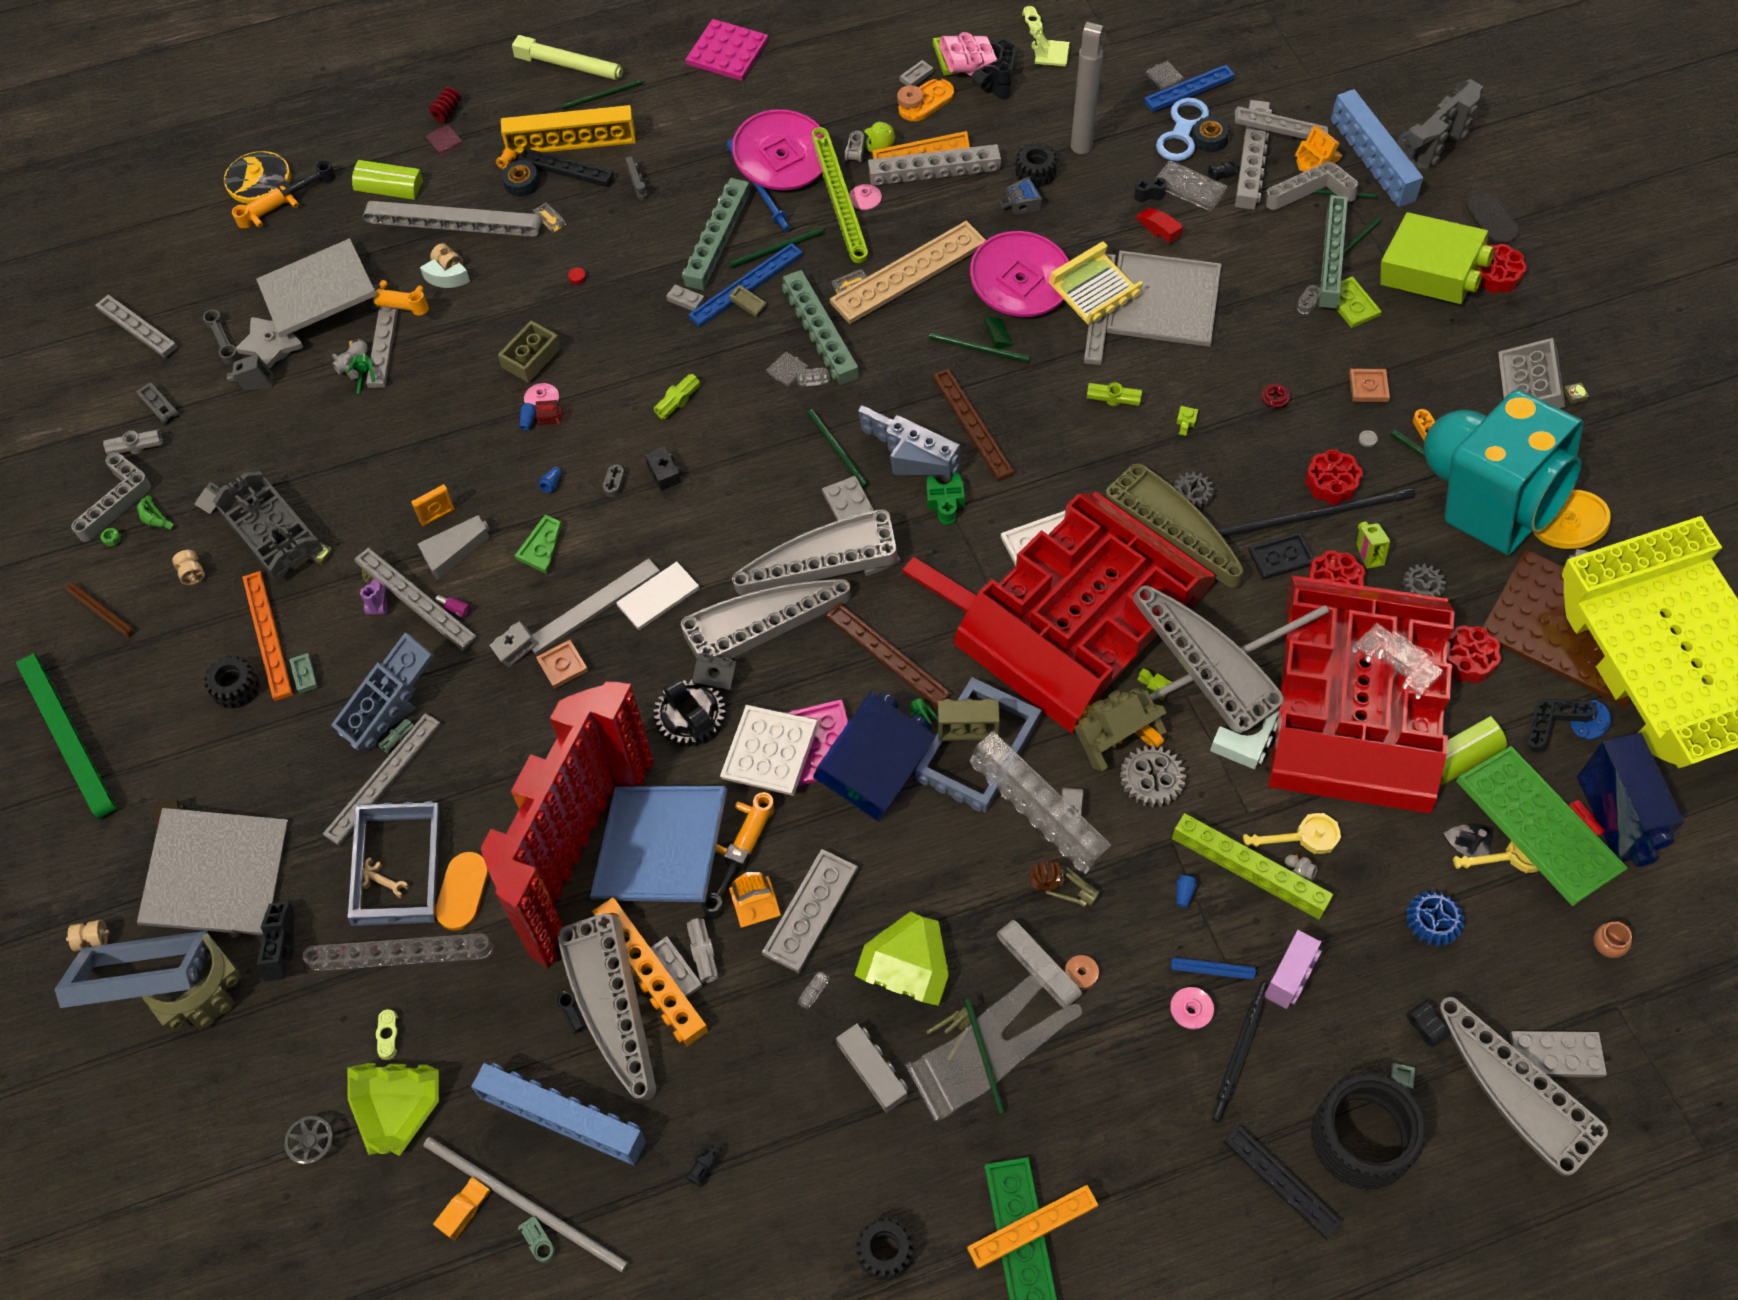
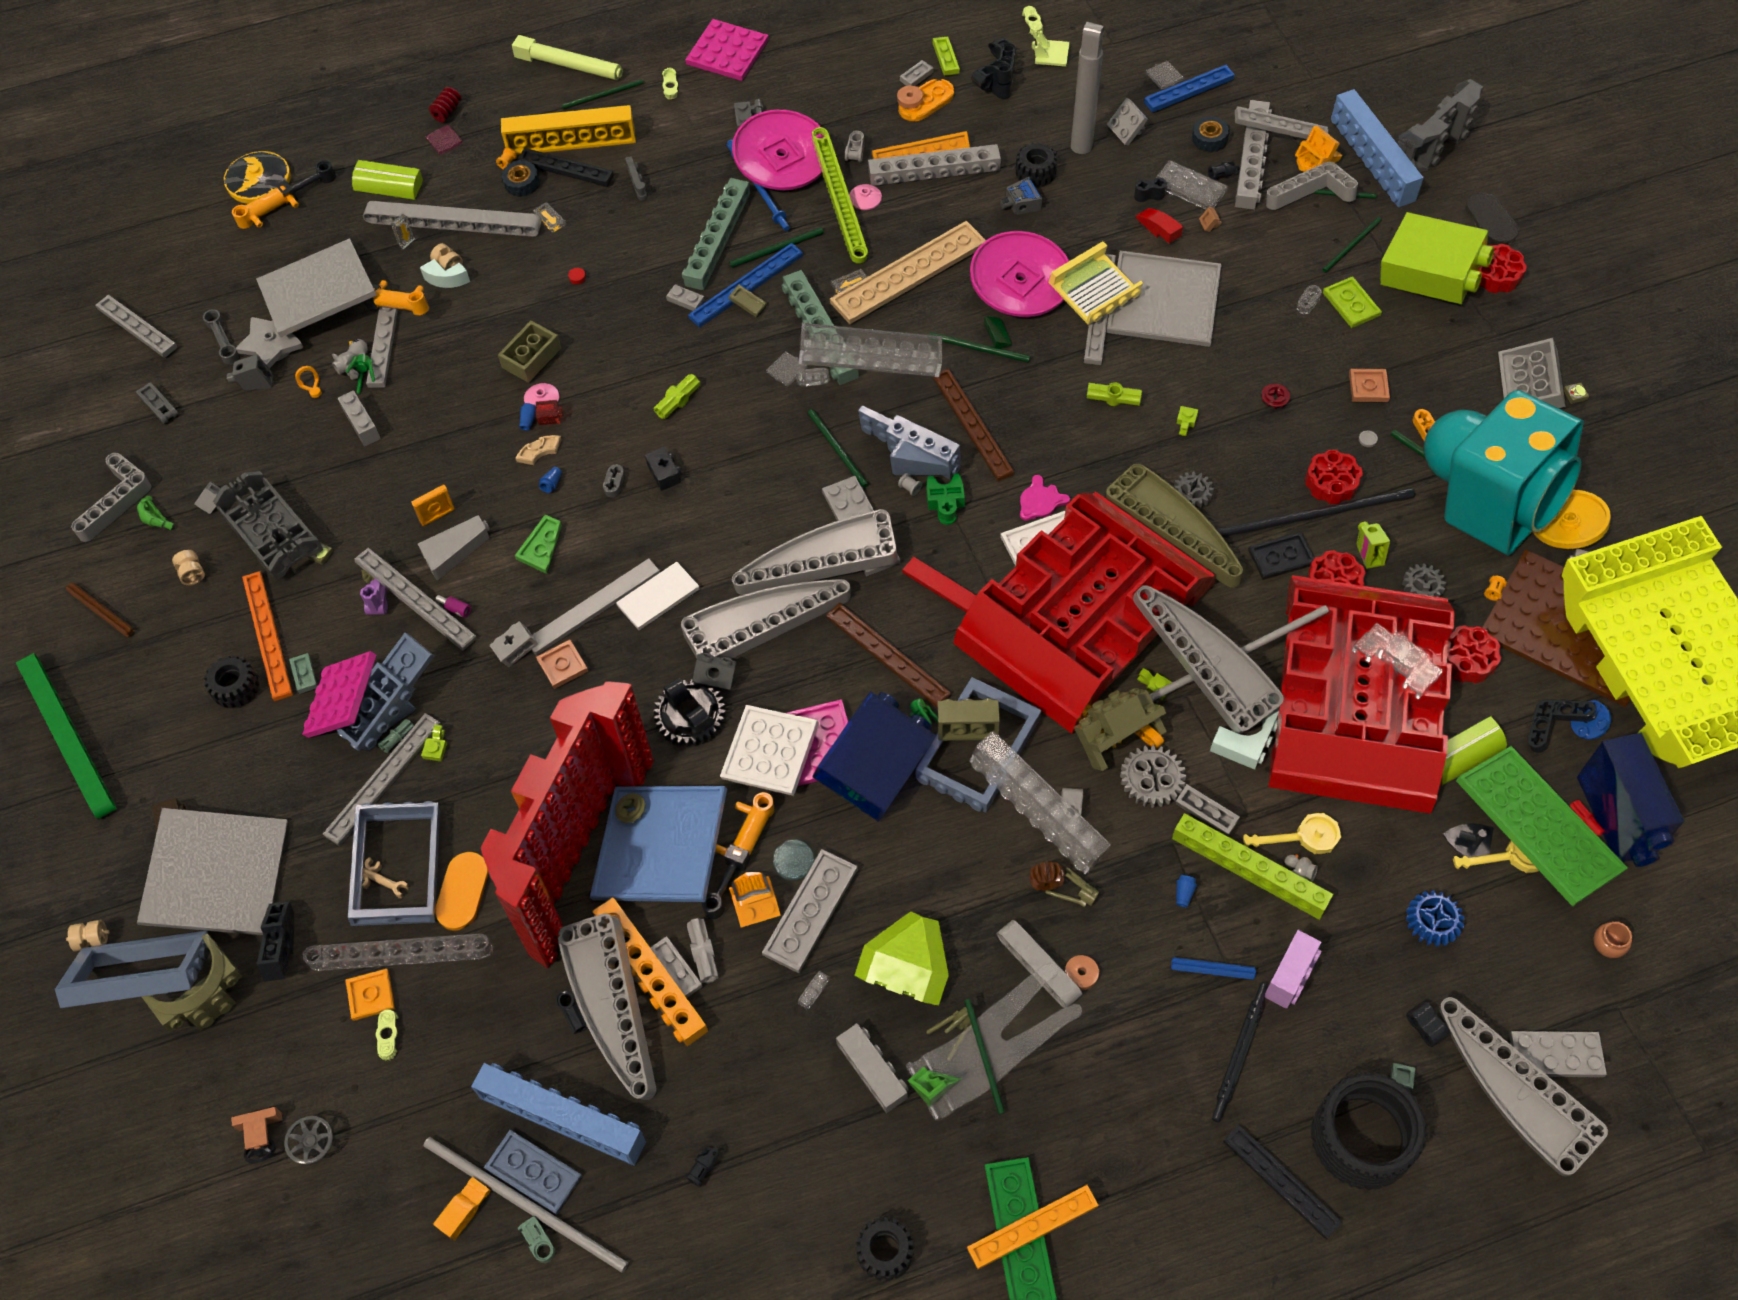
bright green tile [101,528,121,547] -> none
light grey piece [103,430,163,455] -> none
lime panel [347,1063,439,1156] -> none
lime piece [865,122,895,153] -> none
bright pink connector [940,32,997,76] -> none
light blue bar [1156,98,1209,161] -> none
bright pink dish [1170,987,1214,1029] -> none
sand green brick [1319,195,1348,308] -> none
none -> nougat piece [231,1107,282,1164]
none -> light orange piece [295,366,322,398]
none -> dark pink plate [302,651,376,738]
none -> light grey brick [338,390,381,447]
none -> light orange tile [346,969,395,1021]
none -> clear tile [391,214,415,249]
none -> lime plate [421,725,447,761]
none -> sand blue tile [484,1130,582,1215]
none -> tan tile [516,435,562,465]
none -> olive gear [615,793,647,824]
none -> yellowish green piece [662,68,678,99]
none -> dark grey plate [734,99,763,130]
none -> clear light blue tile [773,840,814,880]
none -> clear brick [799,323,942,377]
none -> light grey bush [898,473,922,496]
none -> bright green slope [907,1067,962,1107]
none -> dark pink tile [1020,475,1070,521]
none -> light grey plate [1107,98,1148,145]
none -> light grey brick [1176,784,1240,837]
none -> medium nougat tile [1199,207,1222,232]
none -> light orange bush [1484,576,1507,601]

